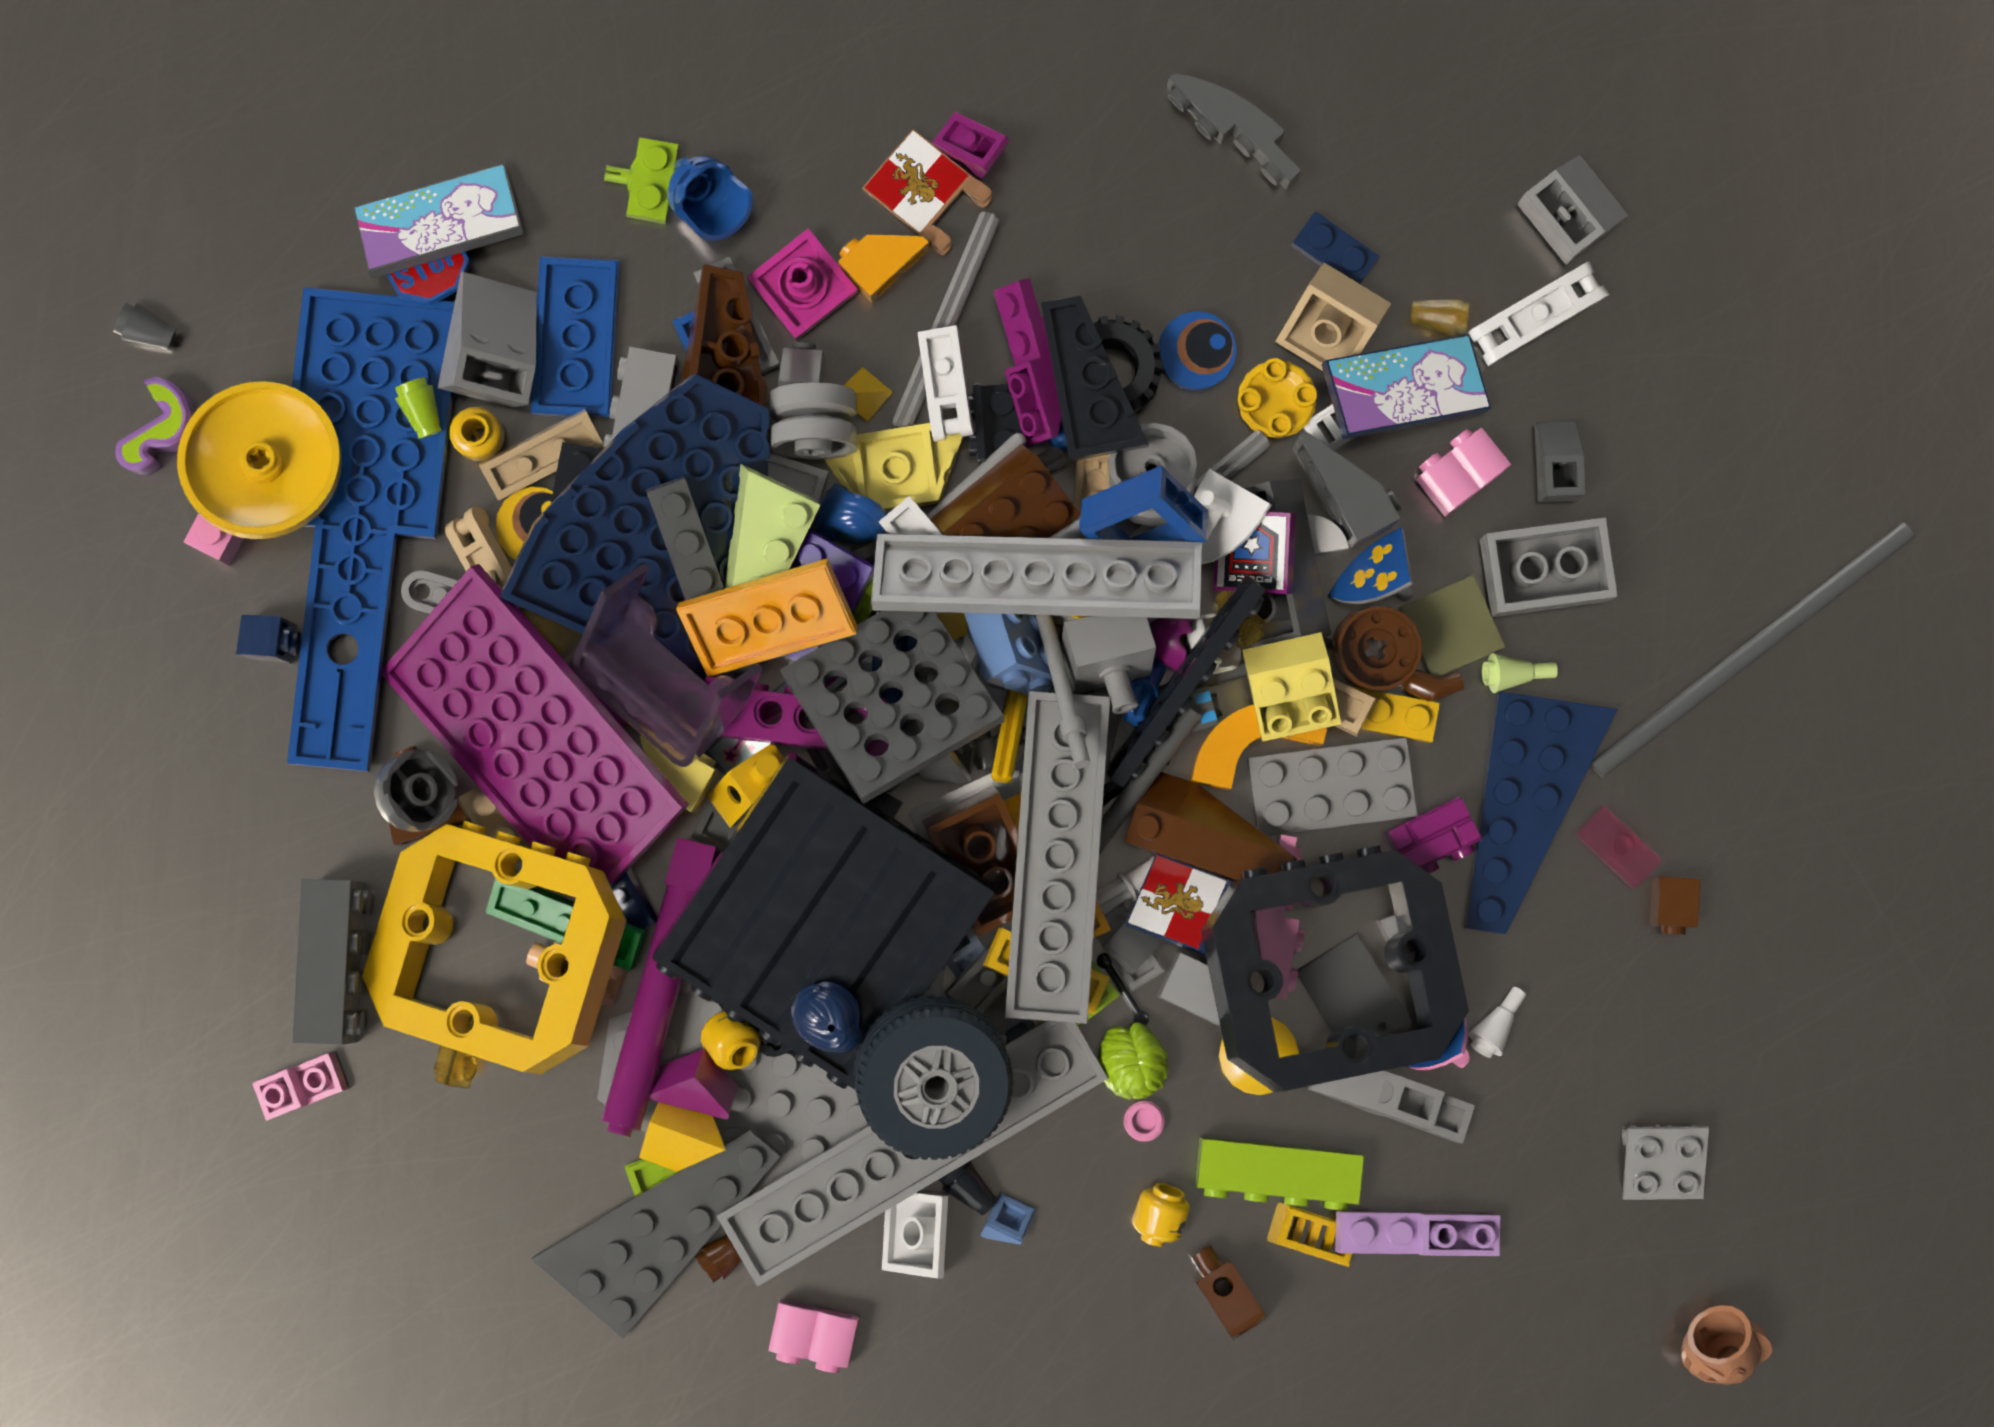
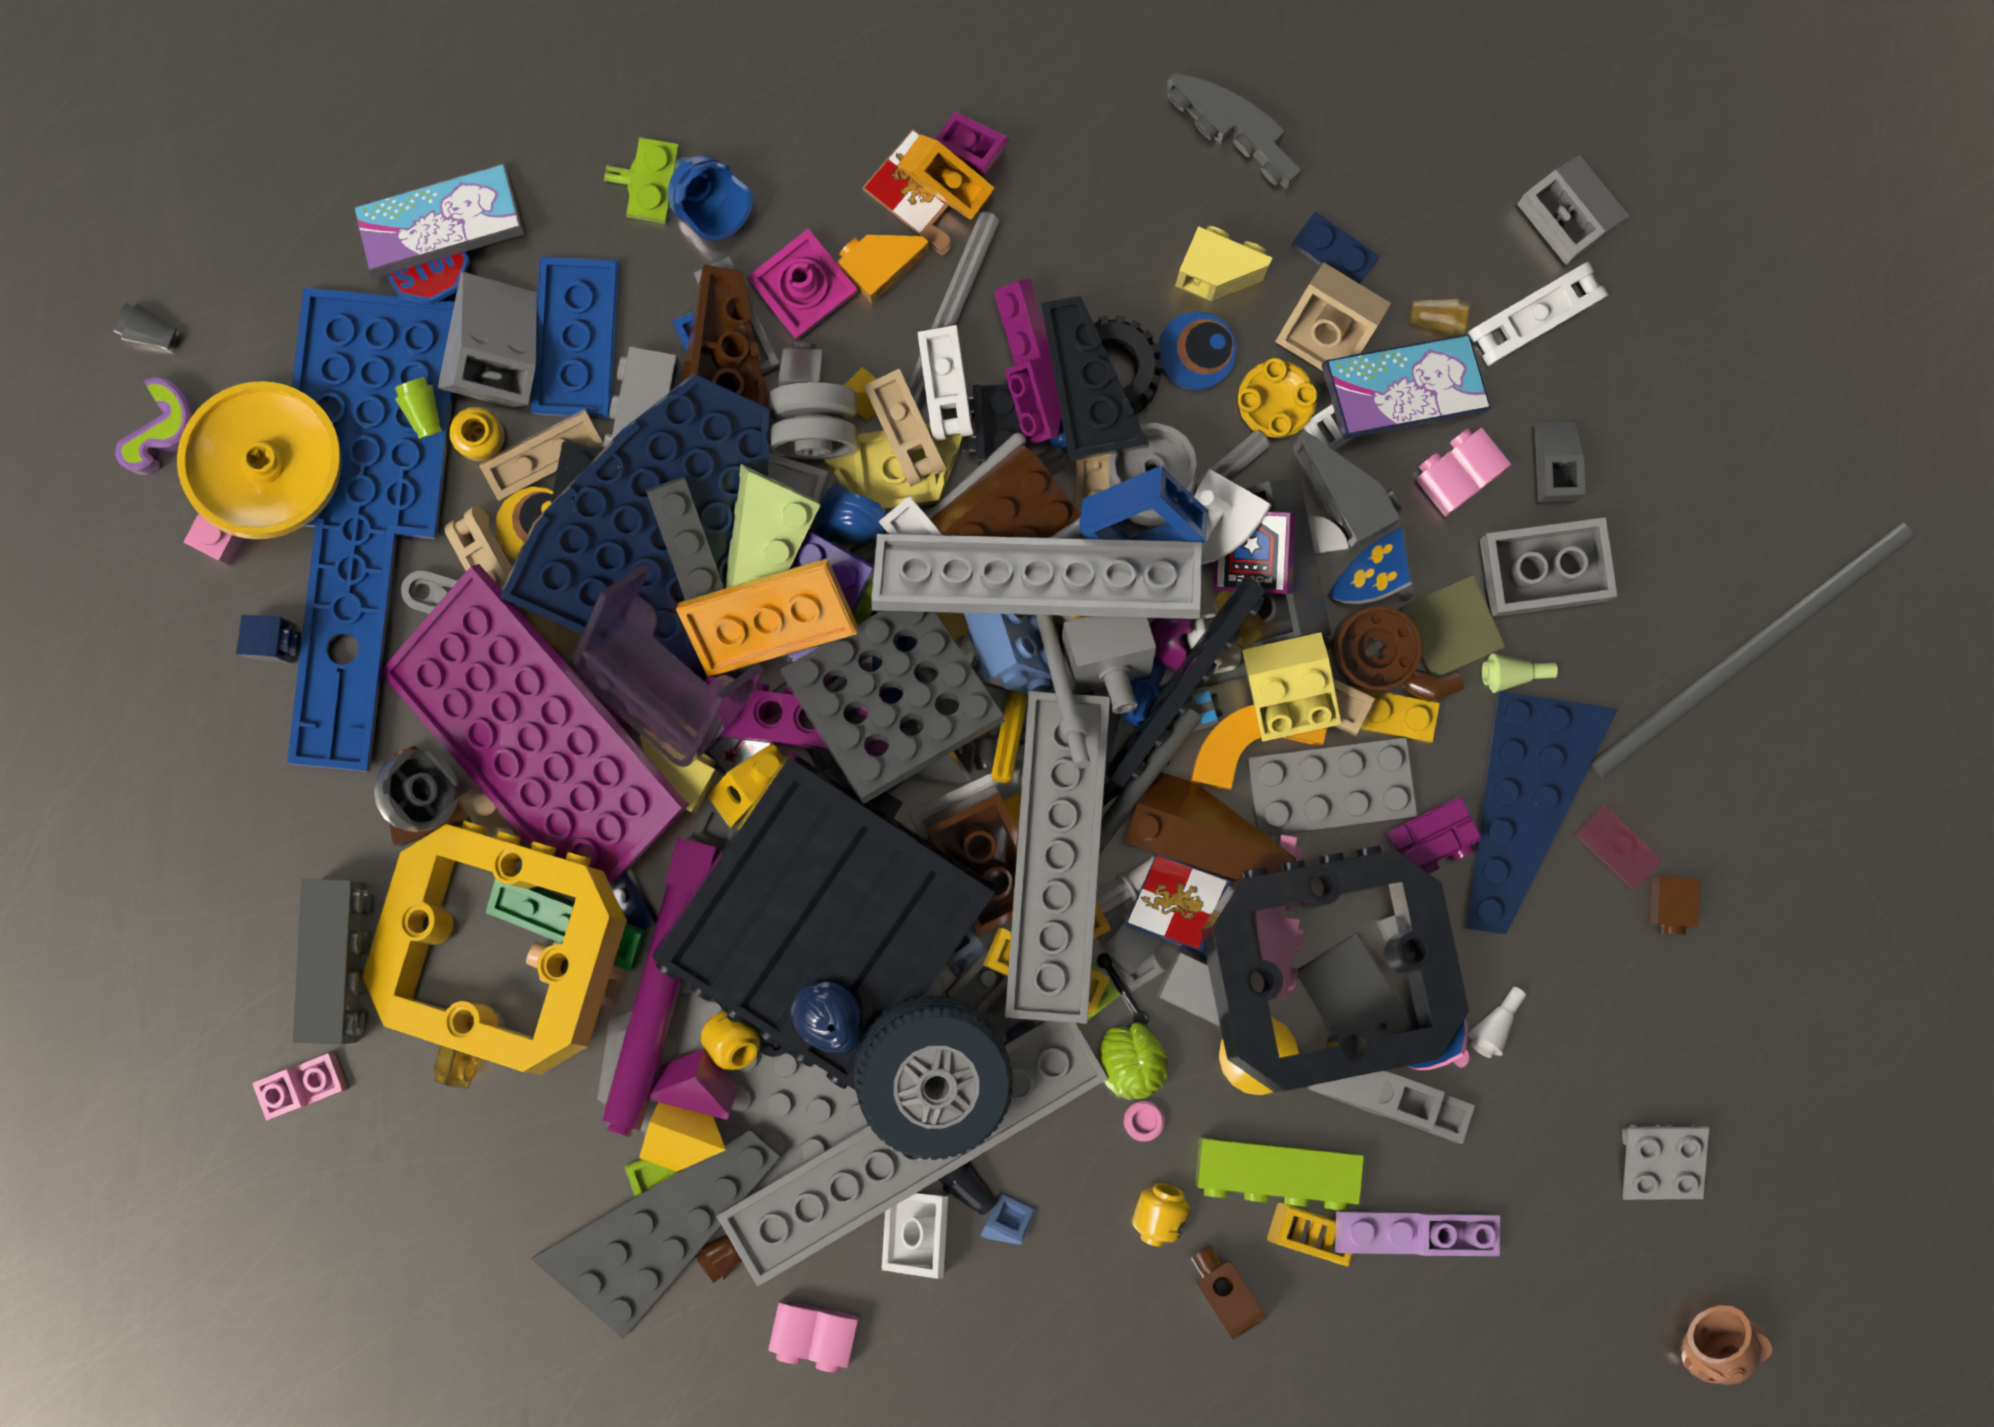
none -> tan plate [864,369,947,486]
none -> light orange slope [897,134,994,220]
none -> light yellow slope [1175,226,1272,301]

